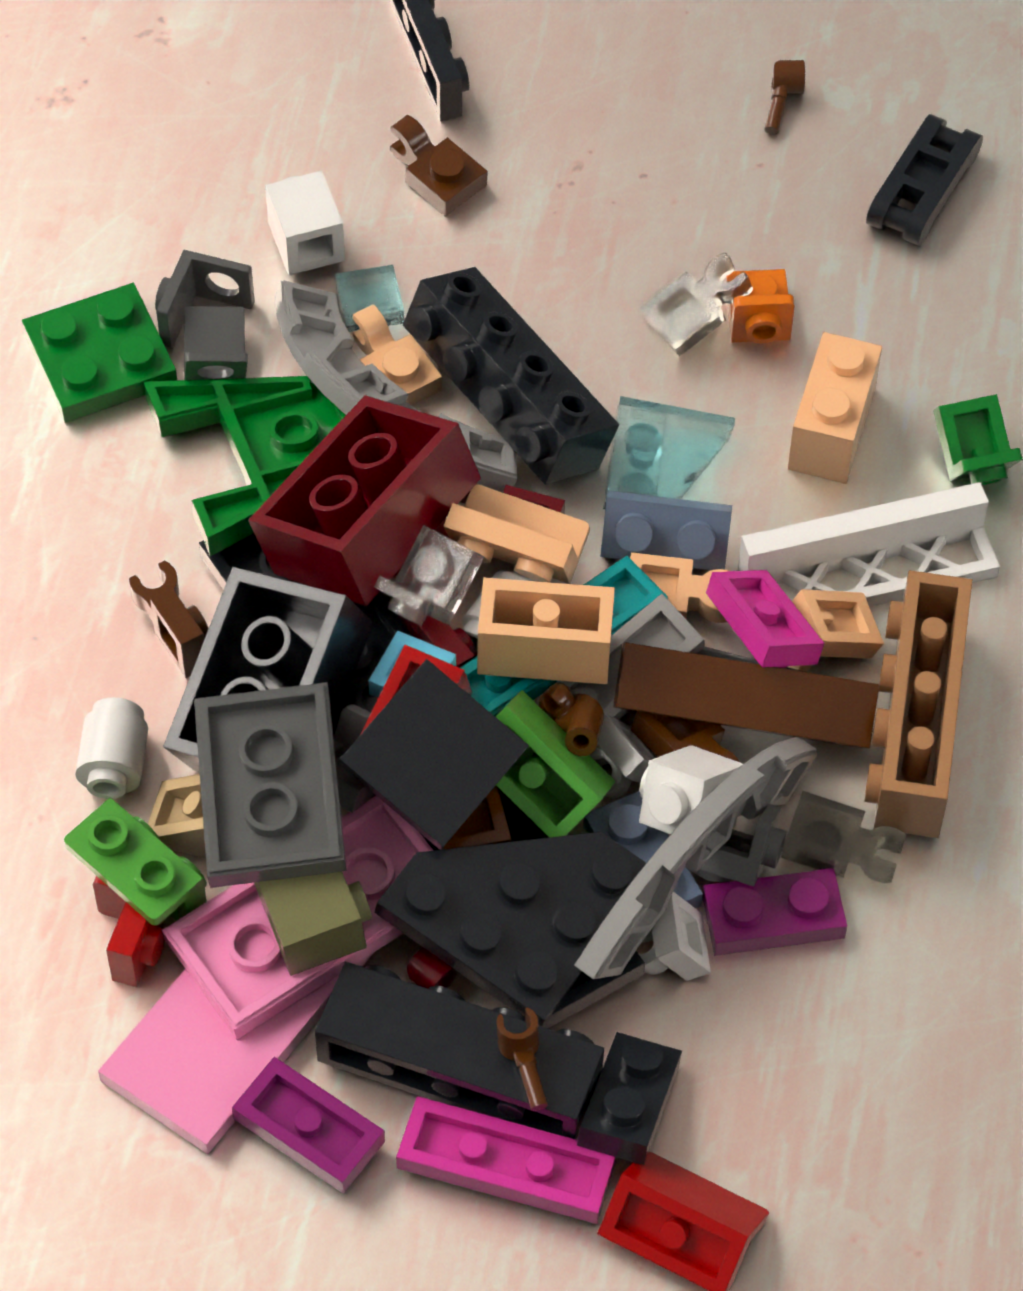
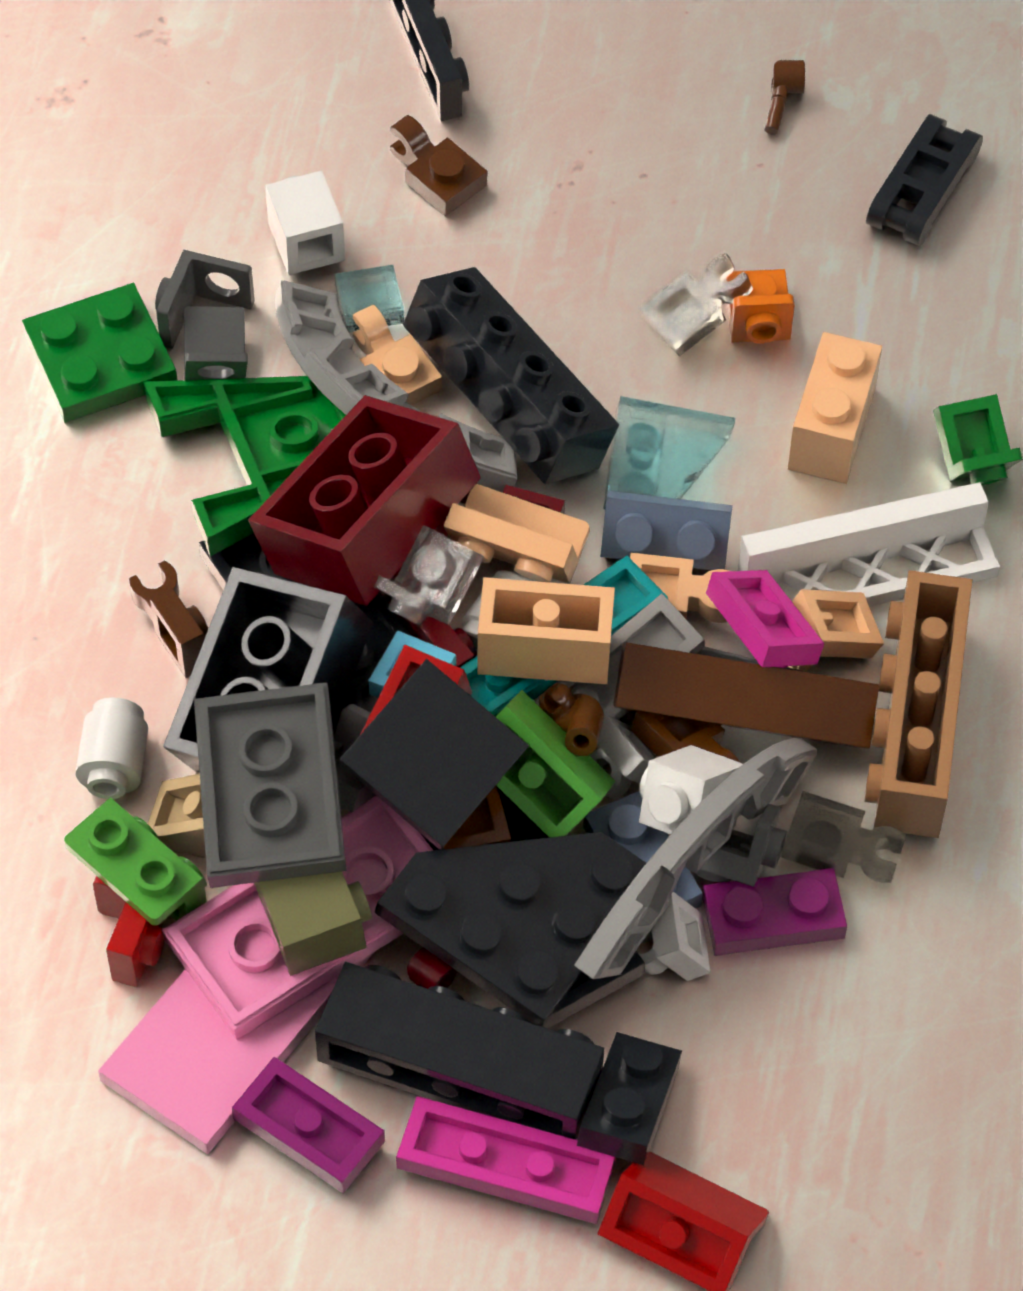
reddish brown hand [496,1007,548,1111] -> none

